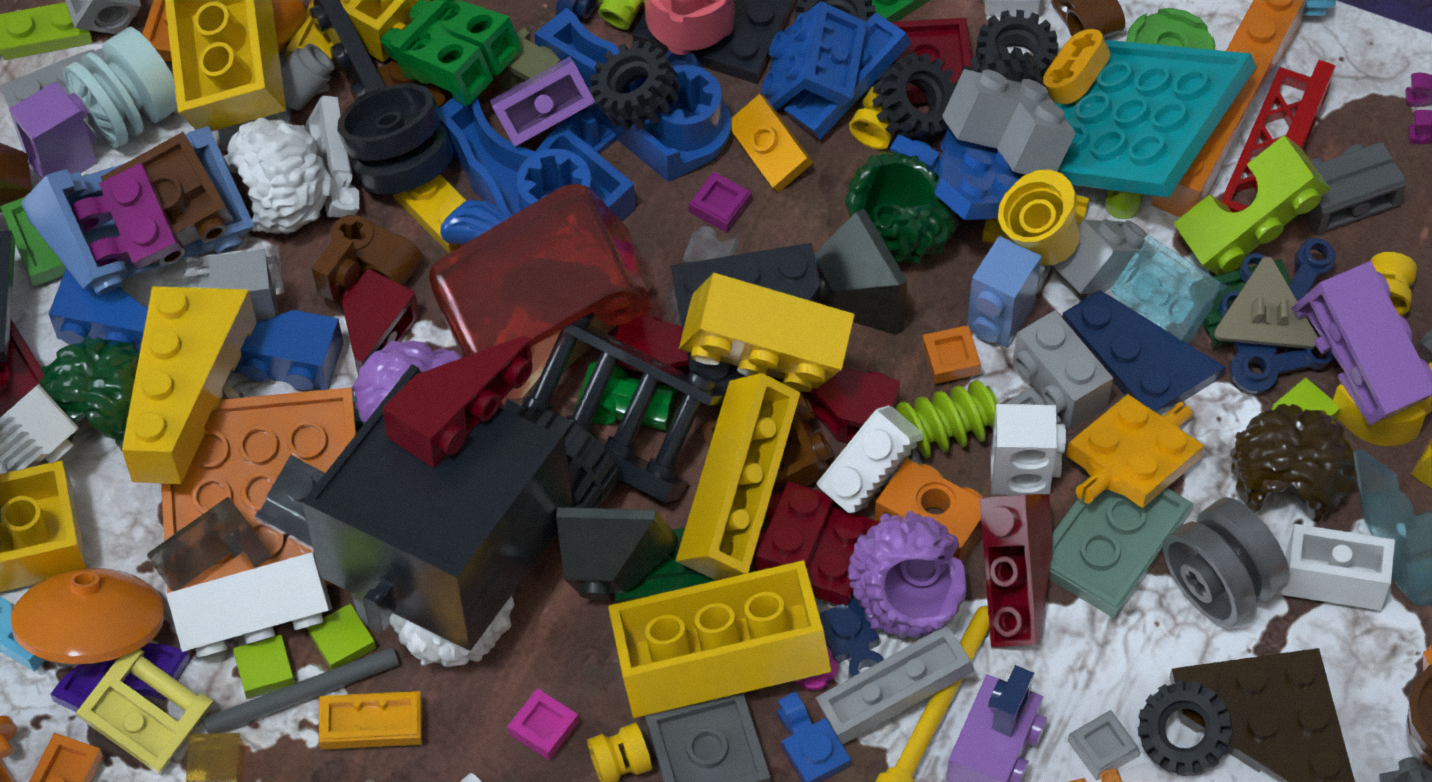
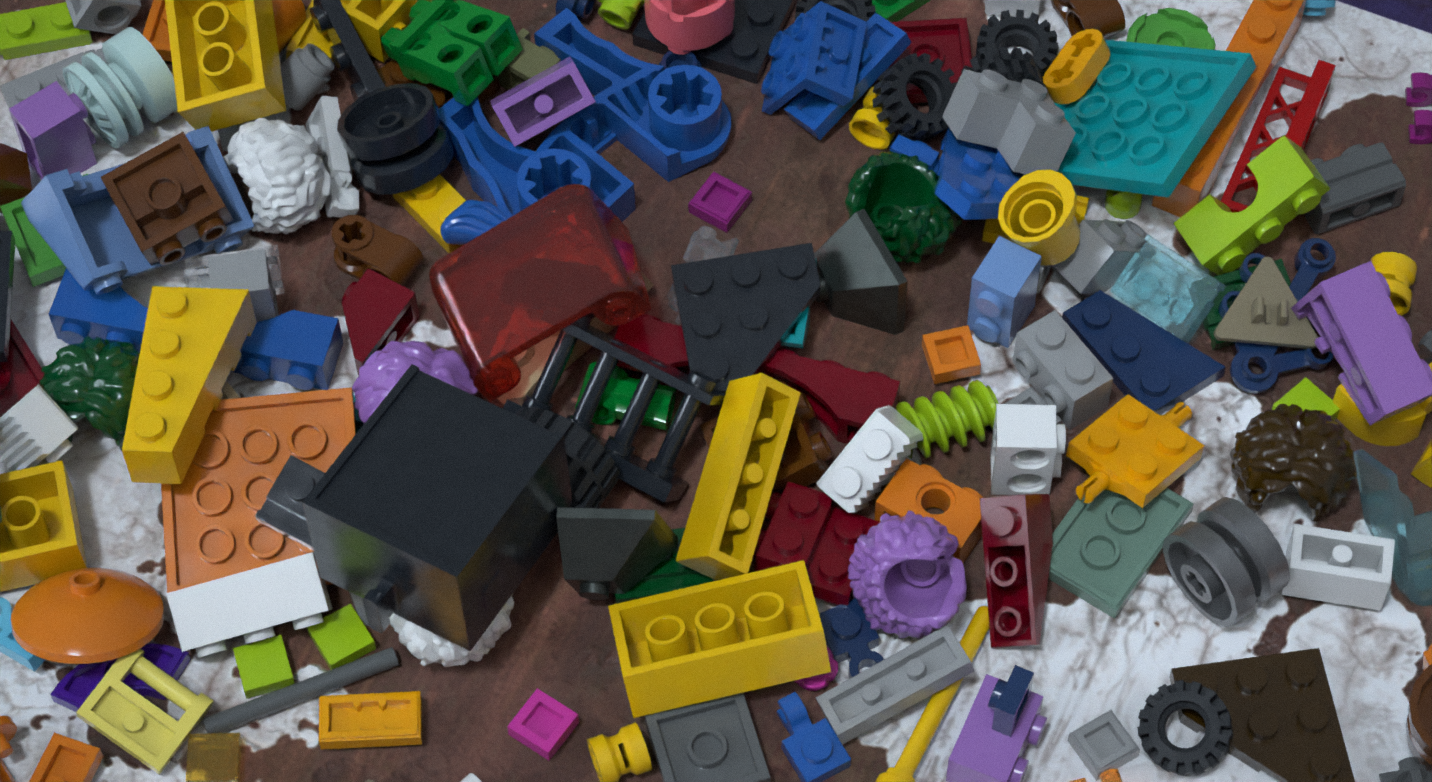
magenta plate [70,163,181,269] -> none
clear smoke bracket [147,497,272,591] -> none
reddish brown plate [311,234,360,313] -> none
dark red slope [383,335,533,468] -> none
black tyre [590,41,680,130] -> none
yellow brick [679,273,854,392] -> none
light orange plate [731,94,814,192] -> none

